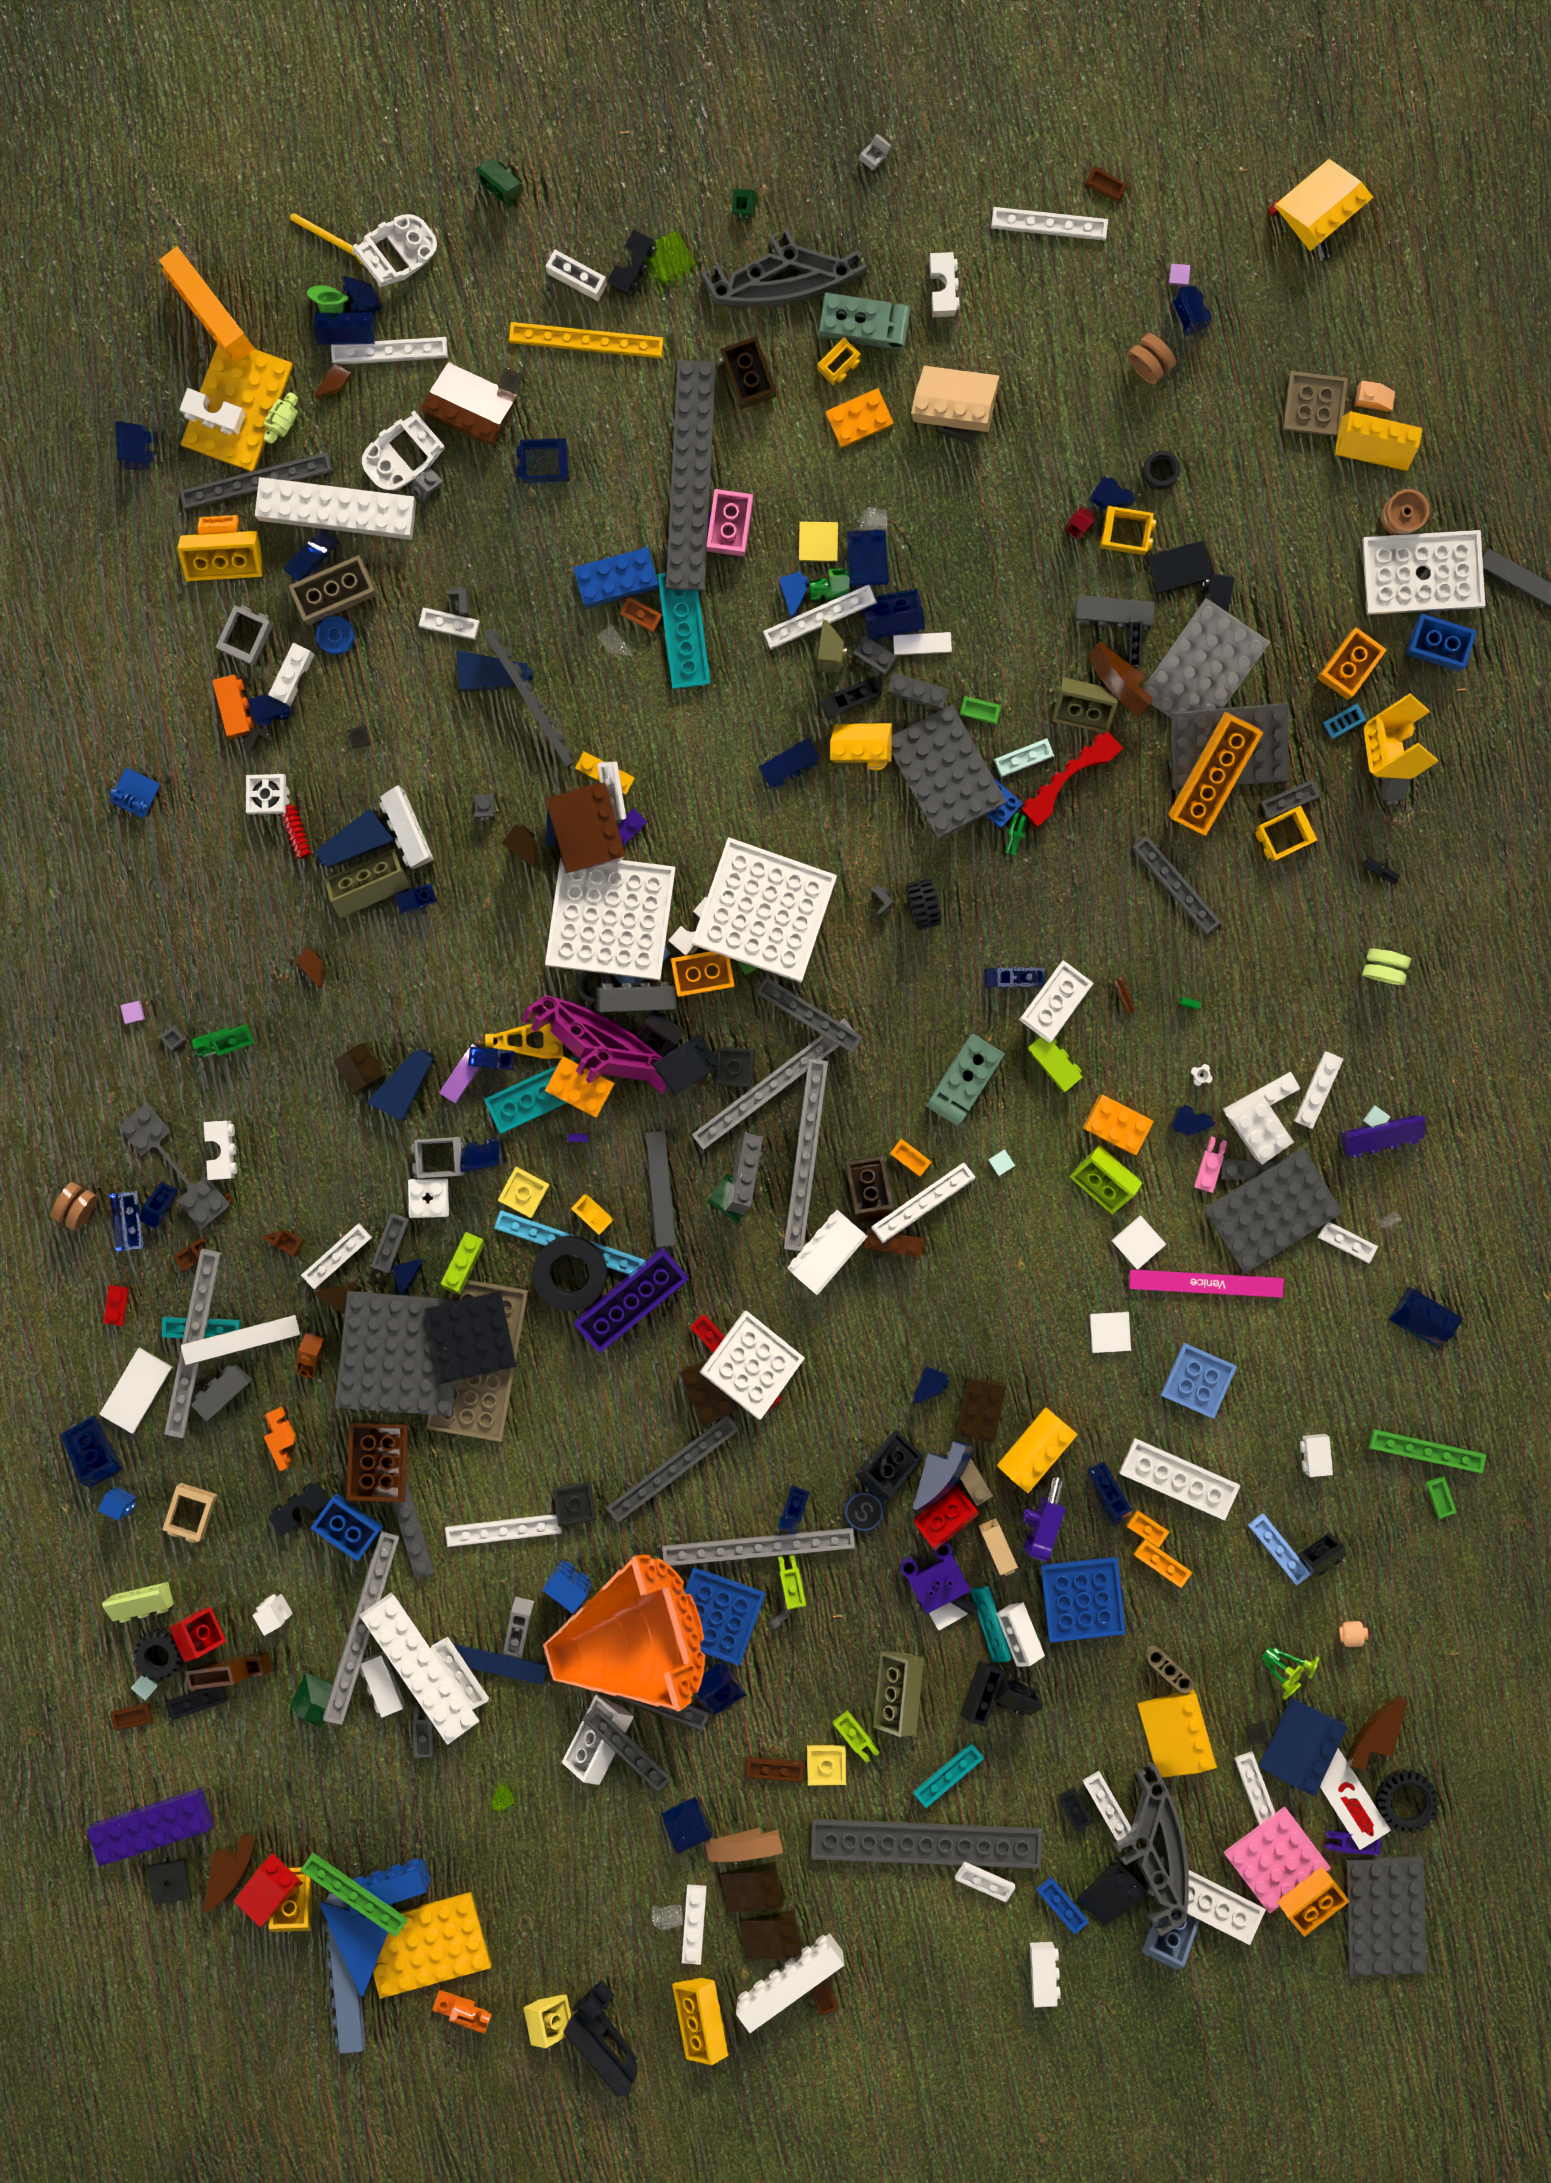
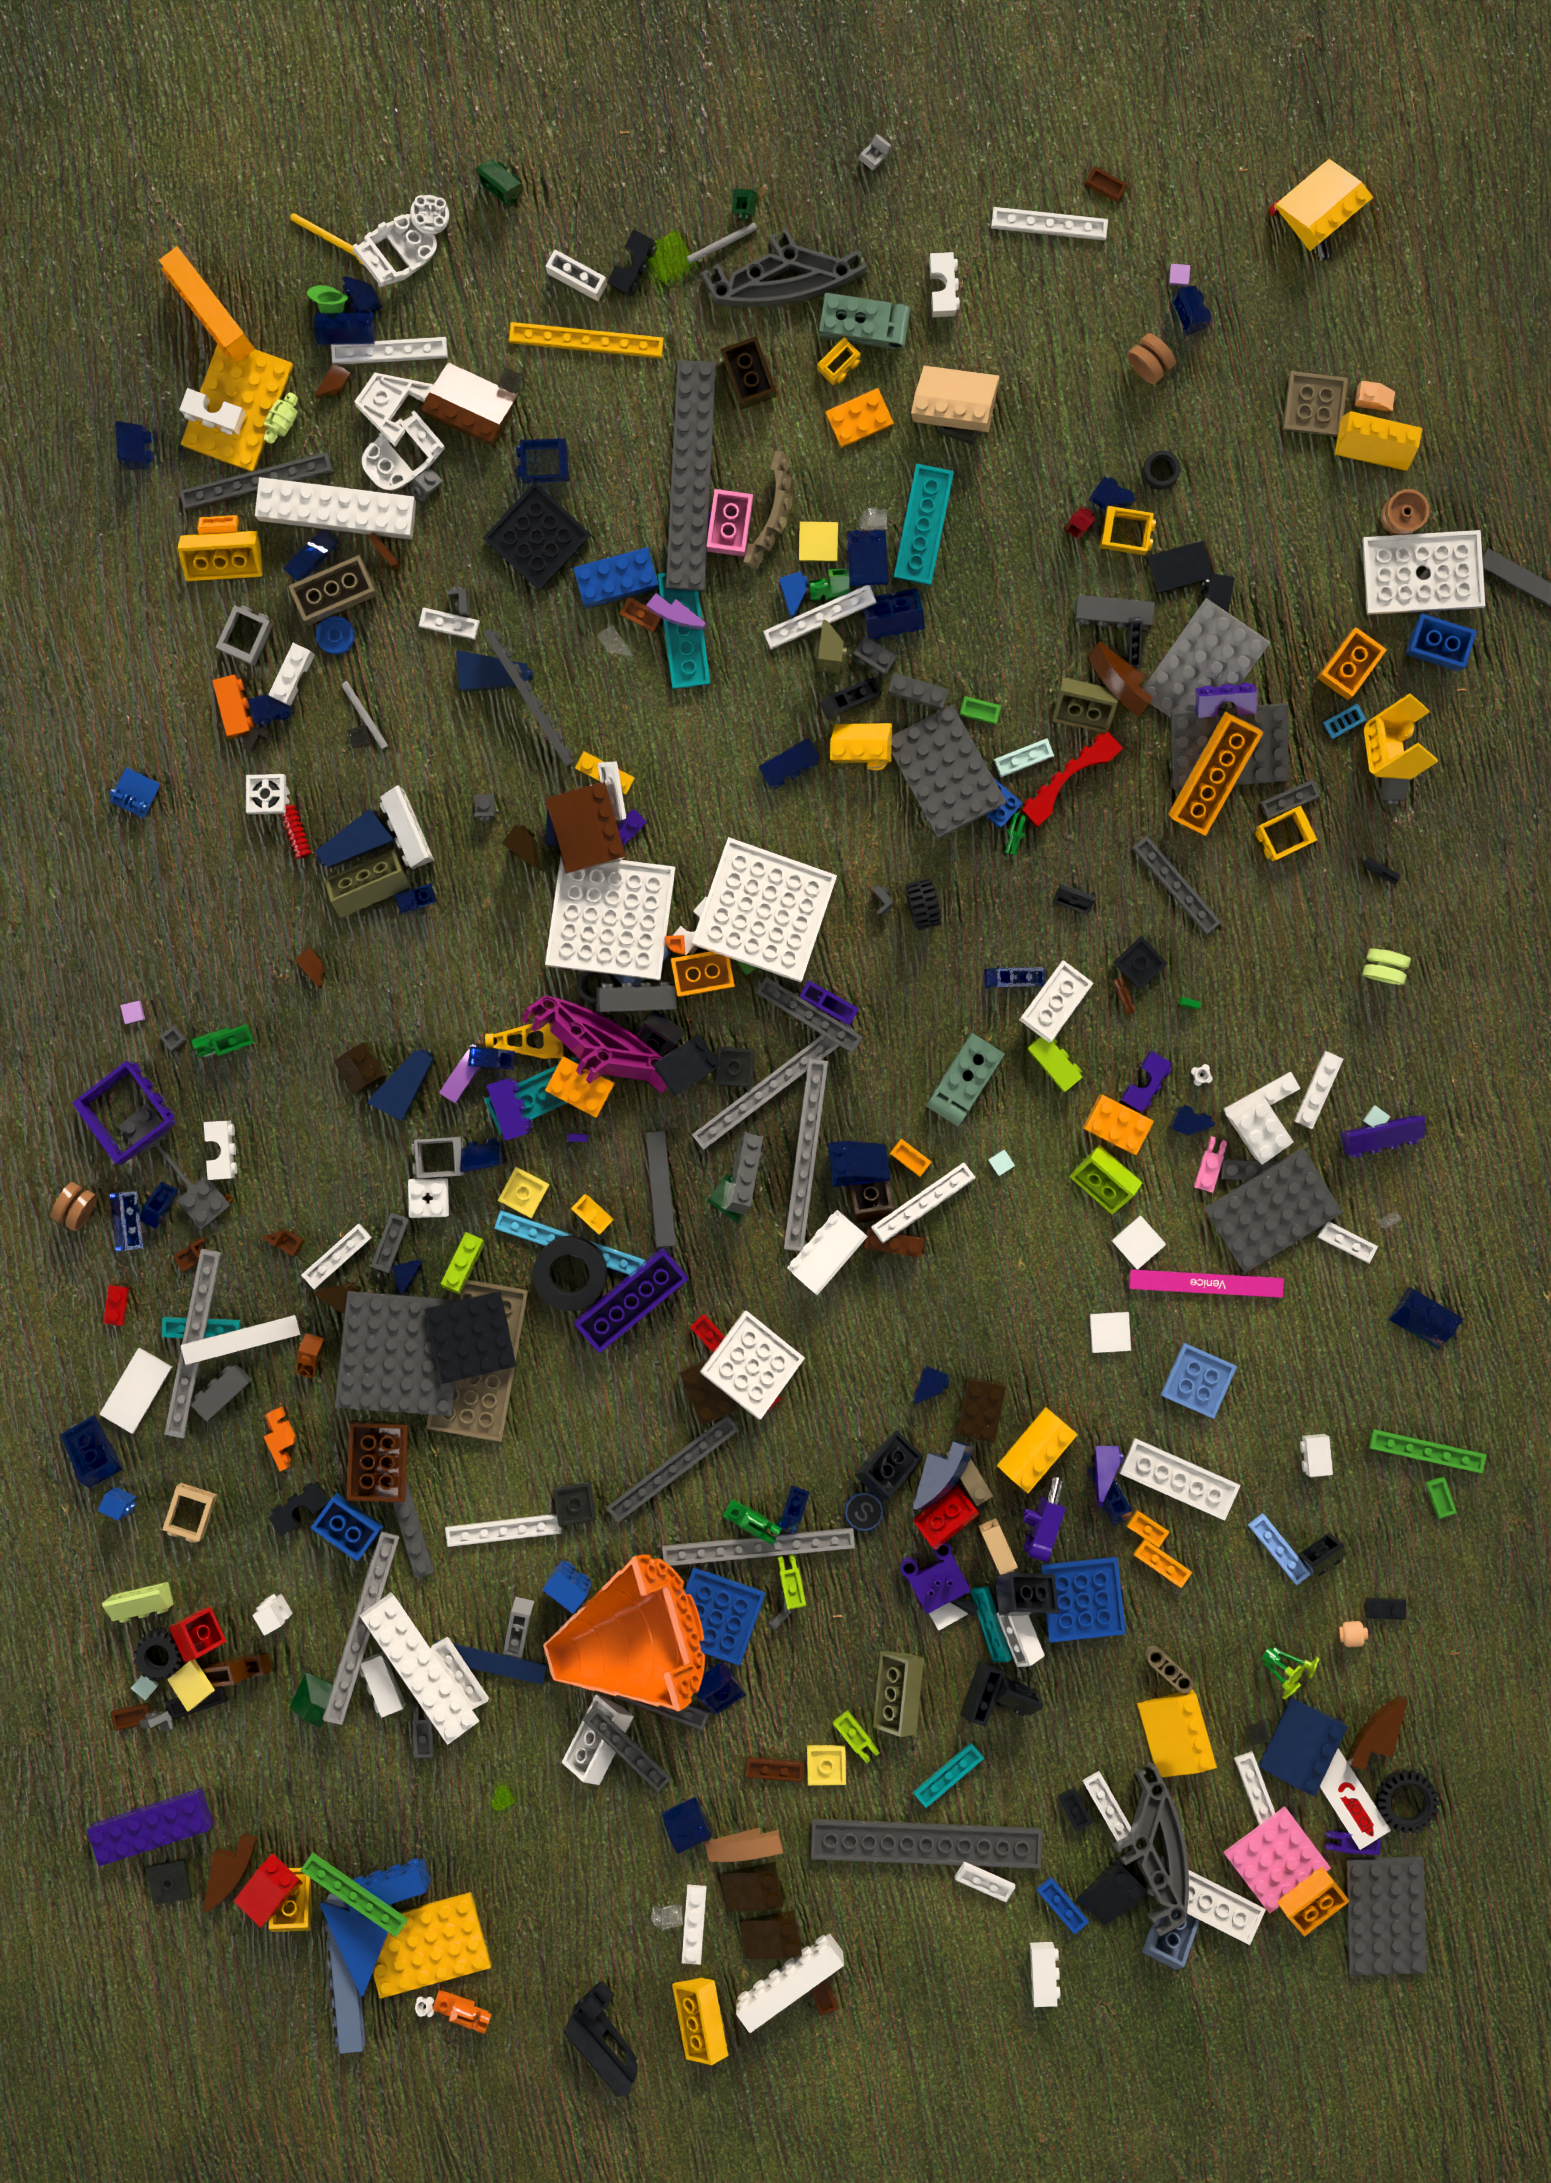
light yellow slope [524,1994,571,2048] -> none
white tile [893,632,952,656] -> none
none -> dark purple window [72,1061,176,1165]
none -> dark grey bracket [139,1711,173,1731]
none -> light yellow tile [168,1659,215,1712]
none -> light grey bar [341,681,388,750]
none -> white wing [355,373,433,446]
none -> reddish brown tile [367,532,400,570]
none -> white tile [410,195,449,234]
none -> white plate [415,1997,434,2017]
none -> black plate [483,482,592,592]
none -> dark purple brick [487,1078,533,1141]
none -> medium lavender slope [646,593,707,630]
none -> orange tile [664,935,685,955]
none -> light grey bar [687,223,757,264]
none -> green plate [723,1499,782,1546]
none -> dark tan piece [743,451,793,569]
none -> dark purple slope [799,980,859,1025]
none -> clear blue slope [828,1141,890,1187]
none -> teal plate [893,464,954,586]
none -> black slope [995,1573,1059,1616]
none -> black plate [1052,884,1096,915]
none -> dark purple slope [1094,1446,1123,1508]
none -> black plate [1113,936,1168,990]
none -> dark purple arch [1120,1051,1172,1112]
none -> dark purple arch [1195,683,1258,718]
none -> black plate [1366,1598,1407,1620]

